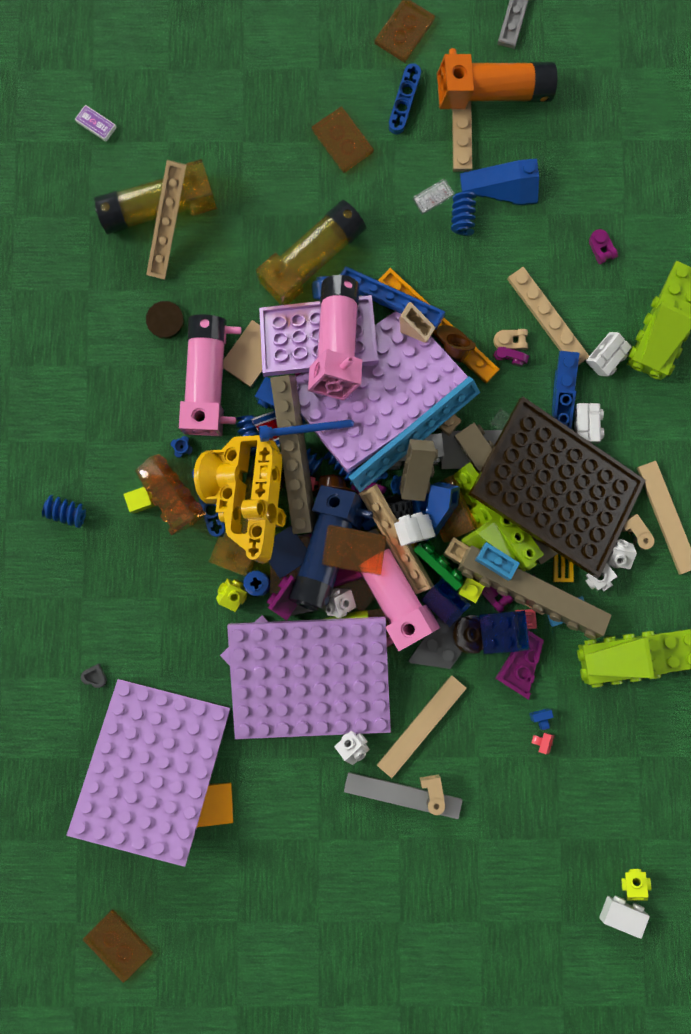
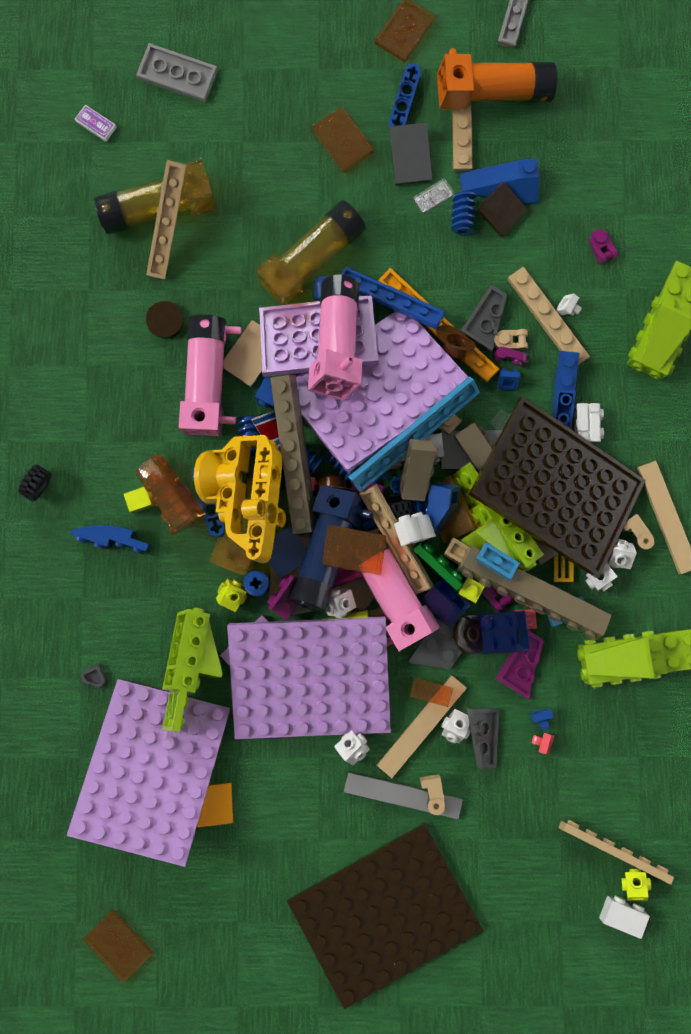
blue piece [42,495,86,528] -> none
blue plate [171,436,193,458] -> none
blue piece [259,419,354,442] -> none
tan slope [399,302,436,343] -> none
white brick [586,332,632,376] -> none
none -> black tyre [18,464,52,502]
none -> blue slope [70,525,152,554]
none -> light grey tile [136,43,218,103]
none -> lime wedge [162,608,223,732]
none -> dark brown plate [287,823,483,1009]
none -> dark grey tile [389,123,432,185]
none -> clear orange tile [410,678,453,708]
none -> white brick [441,709,471,743]
none -> dark grey wing [461,285,507,353]
none -> dark grey wing [467,708,500,769]
none -> dark brown tile [477,182,527,237]
none -> blue tile [498,368,520,391]
none -> white tile [556,294,582,316]
none -> tan plate [558,820,674,884]

